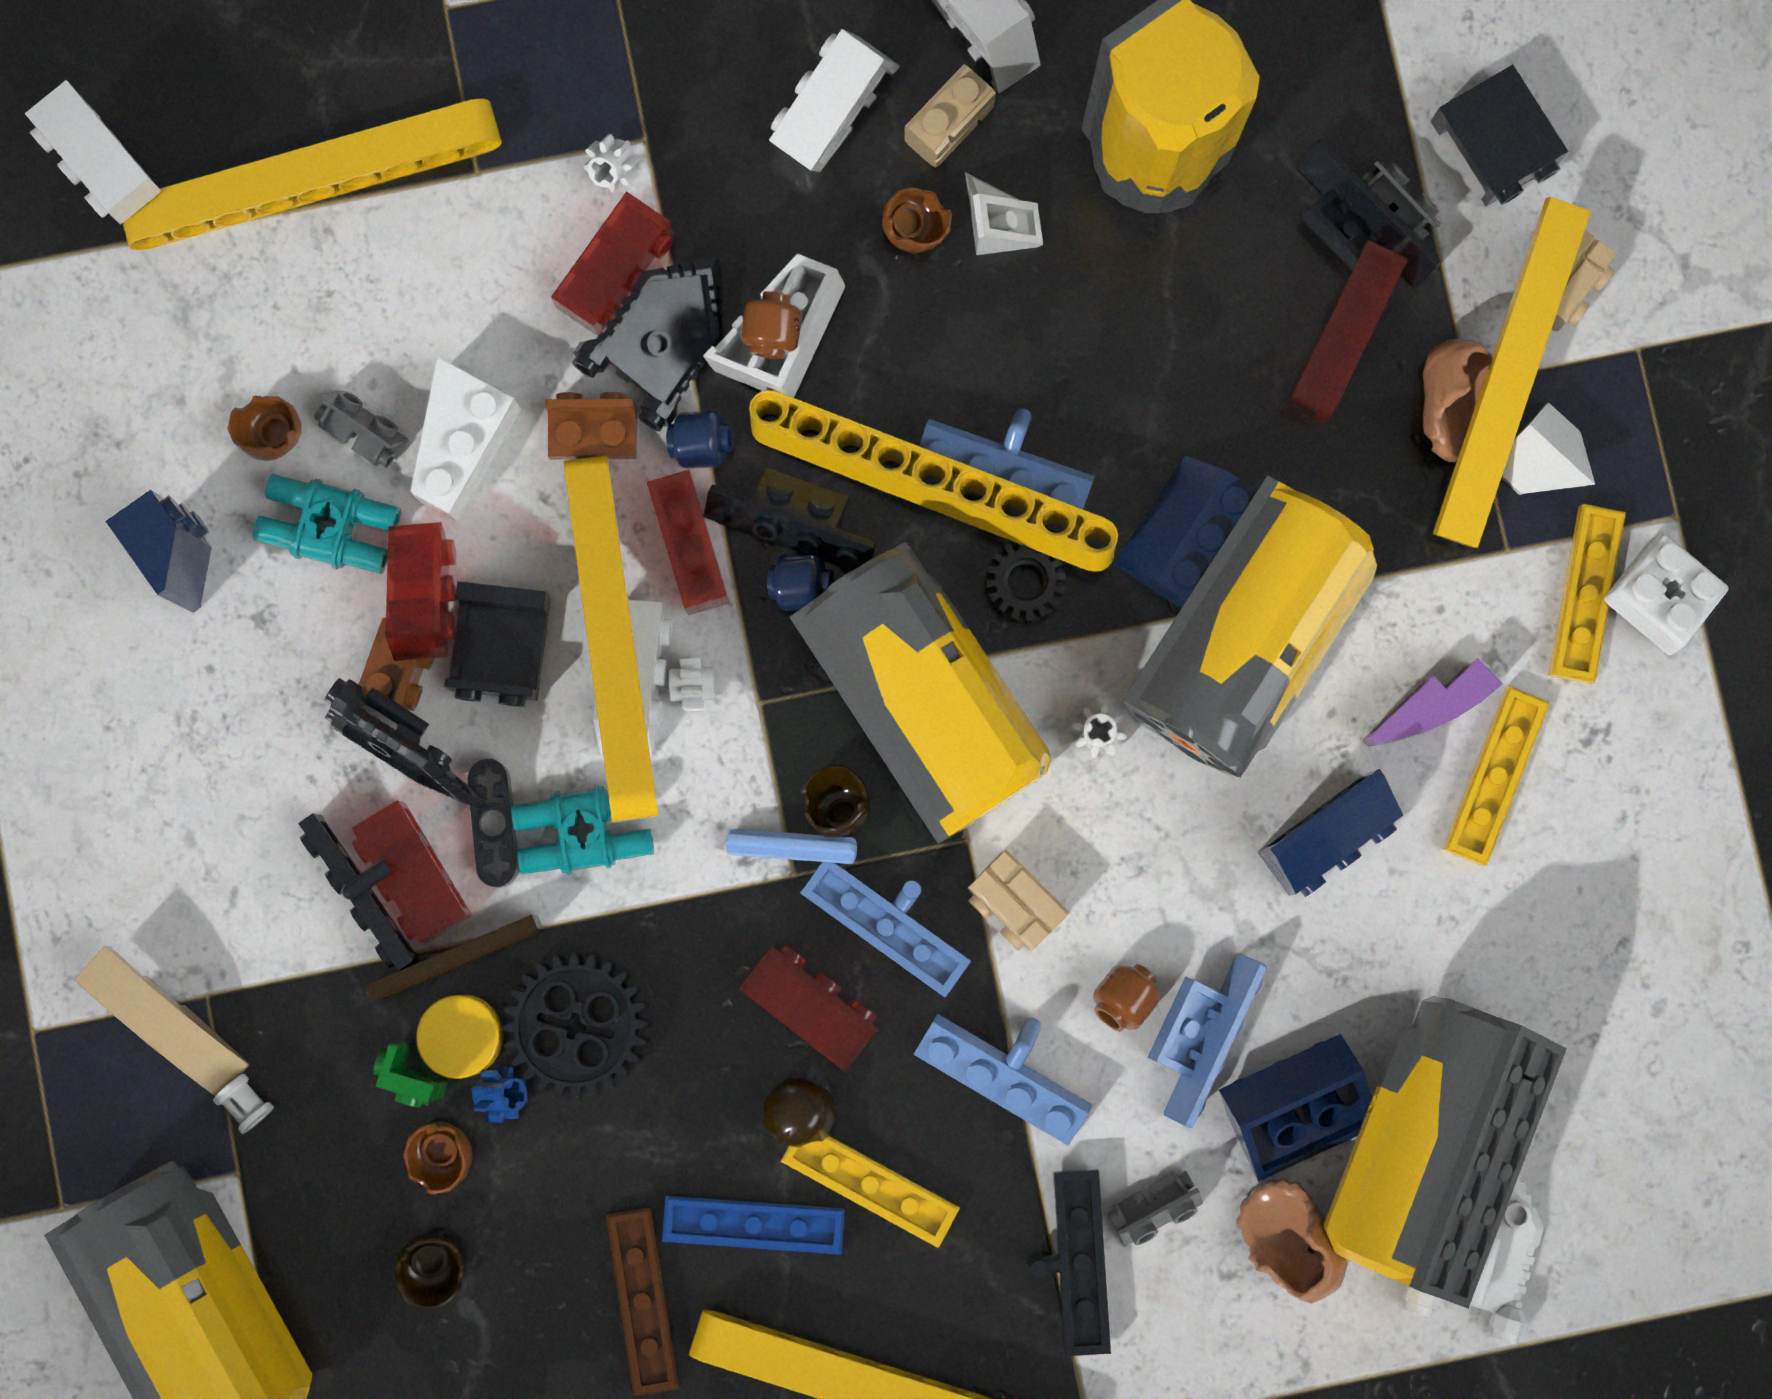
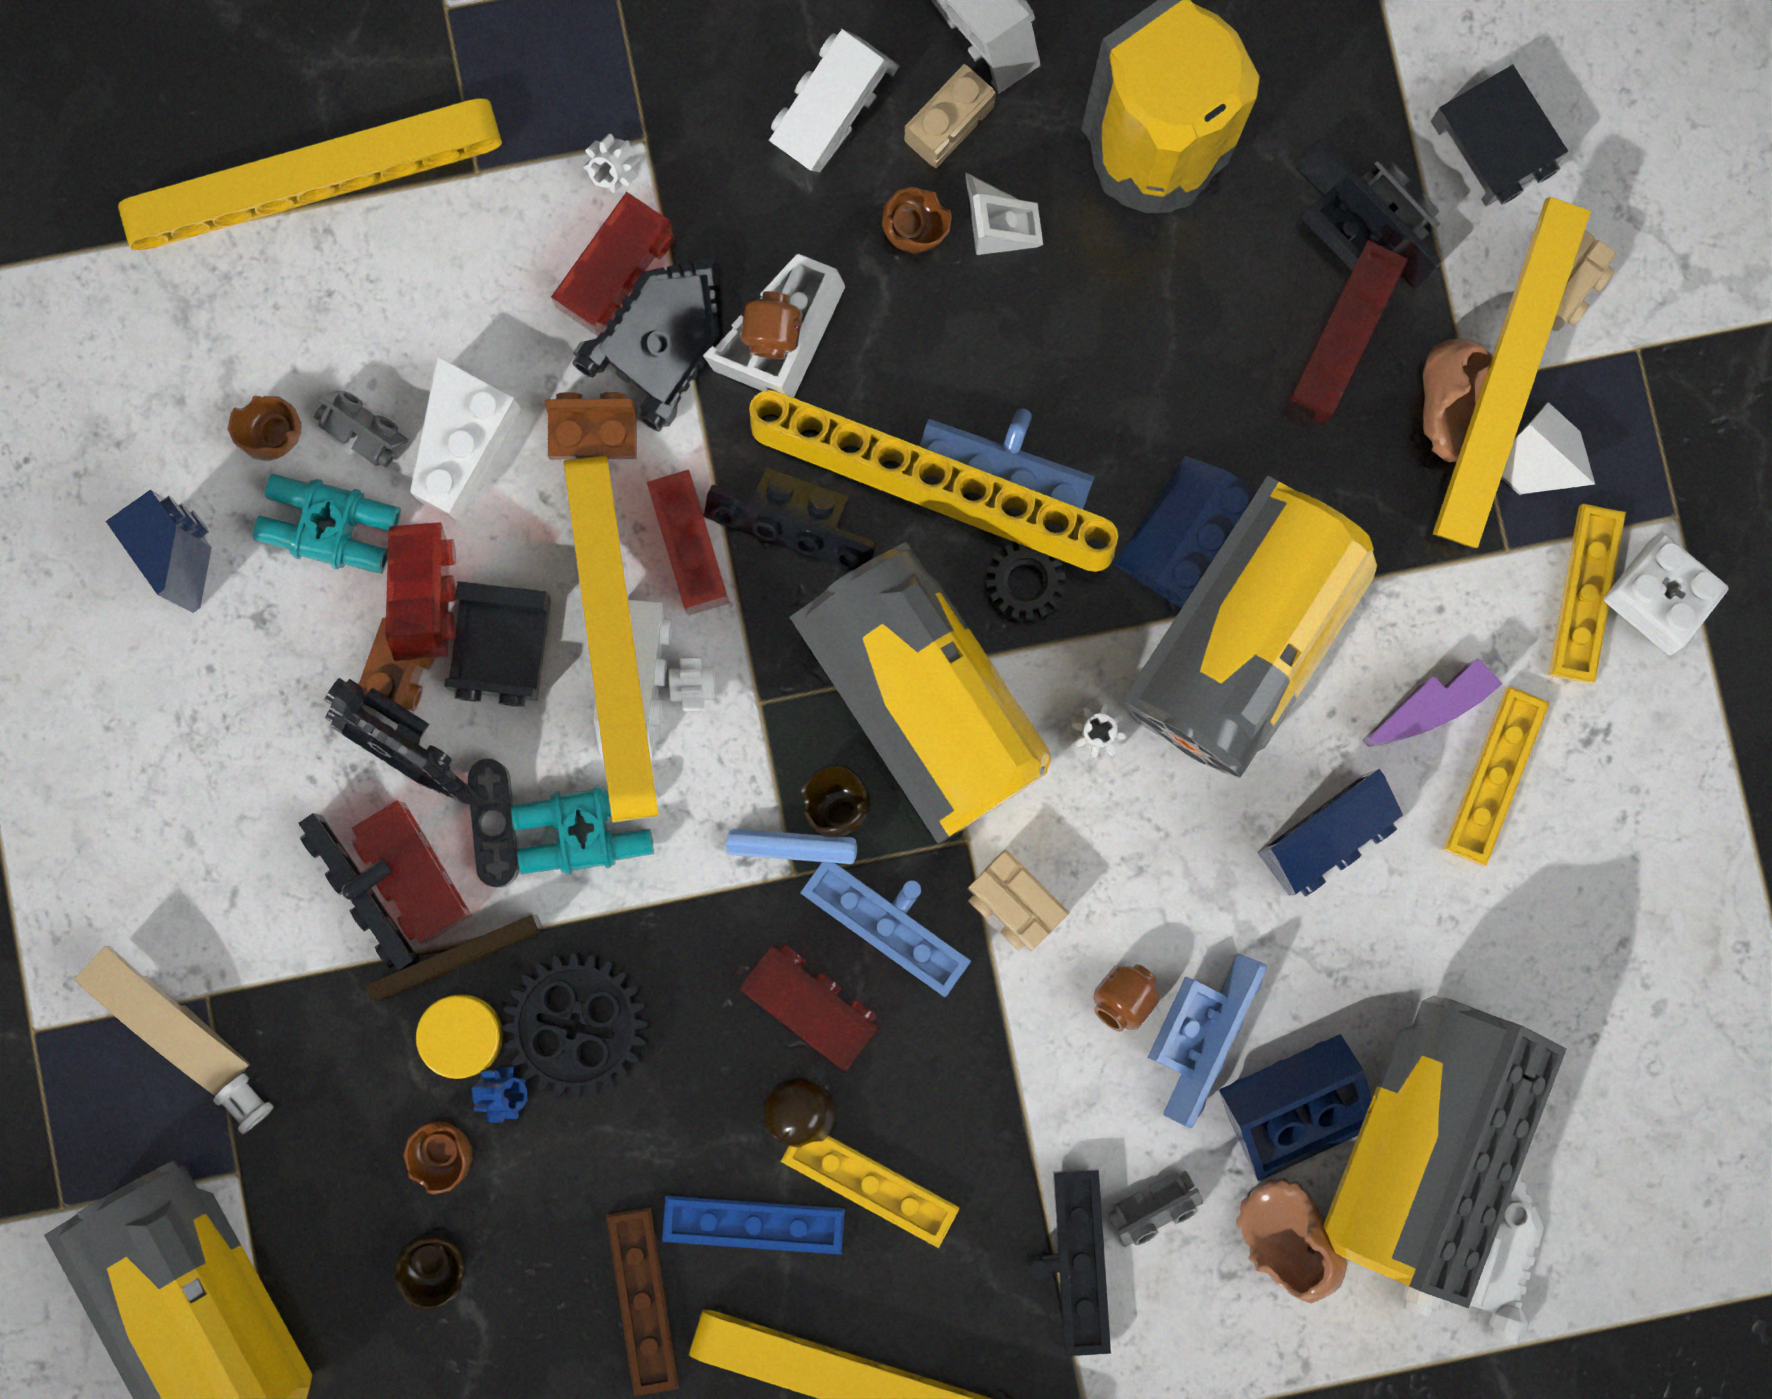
white wedge [25,80,162,225] -> none
green bracket [373,1040,449,1108] -> none
dark blue head [666,411,734,469] -> none
dark blue head [767,554,834,611] -> none
medium blue plate [913,1014,1092,1145] -> none

